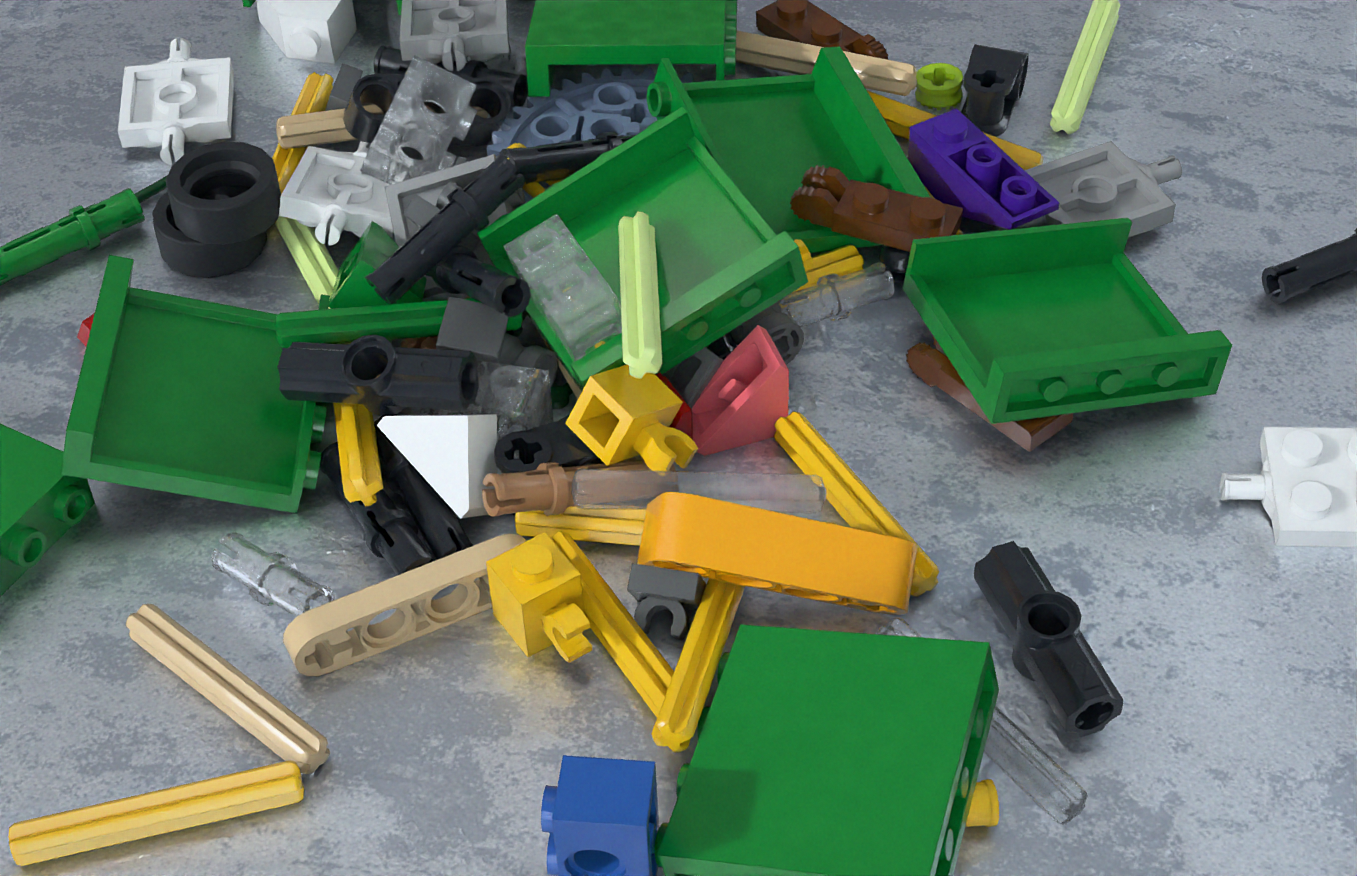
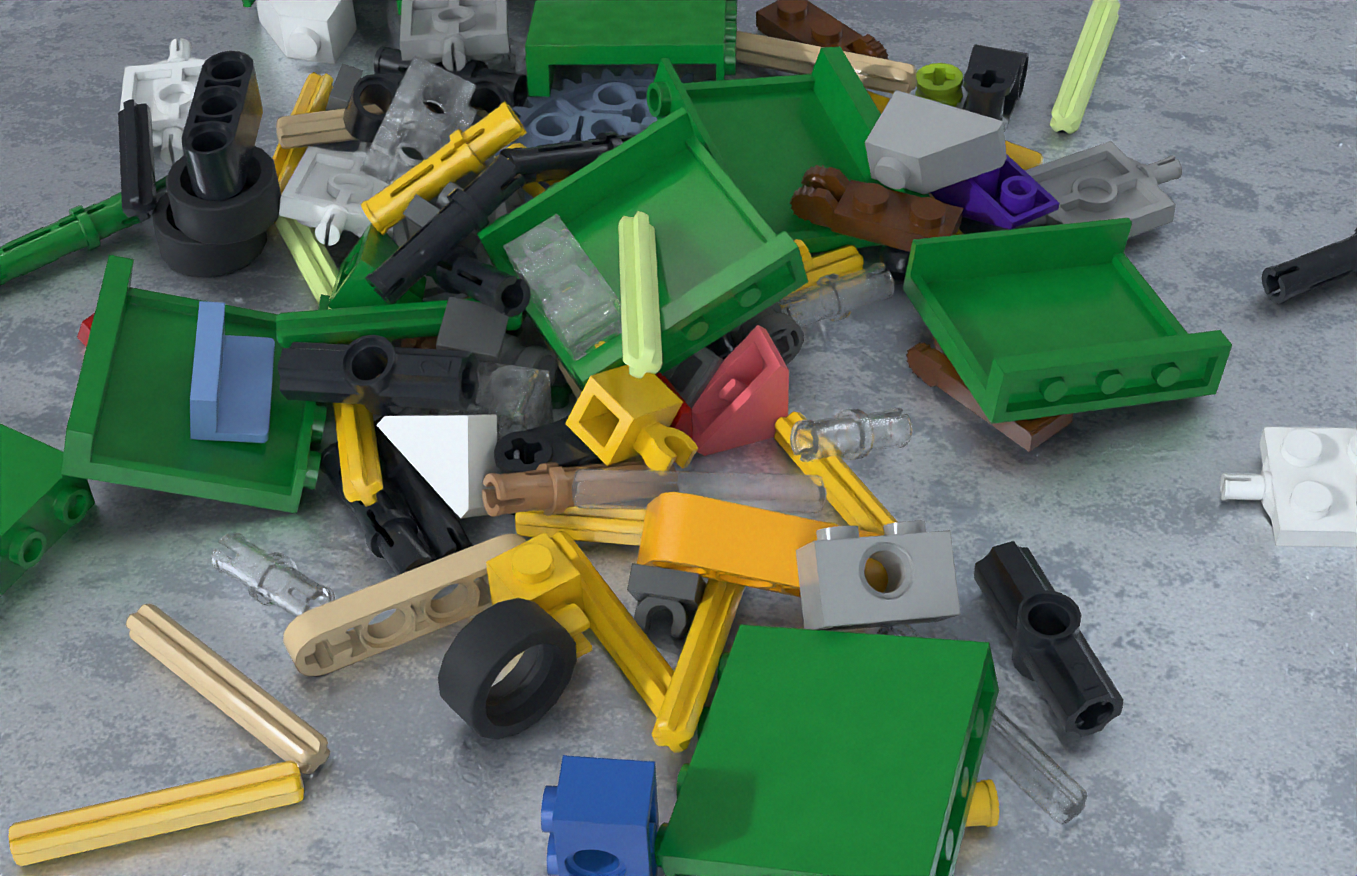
none -> black axle [118,99,157,221]
none -> black beam [181,51,263,201]
none -> medium blue panel [190,301,275,443]
none -> yellow pin [361,101,527,235]
none -> black tyre [438,598,577,740]
none -> clear pin [790,408,913,462]
none -> light grey brick [796,520,961,631]
none -> light grey slope [865,90,1007,194]

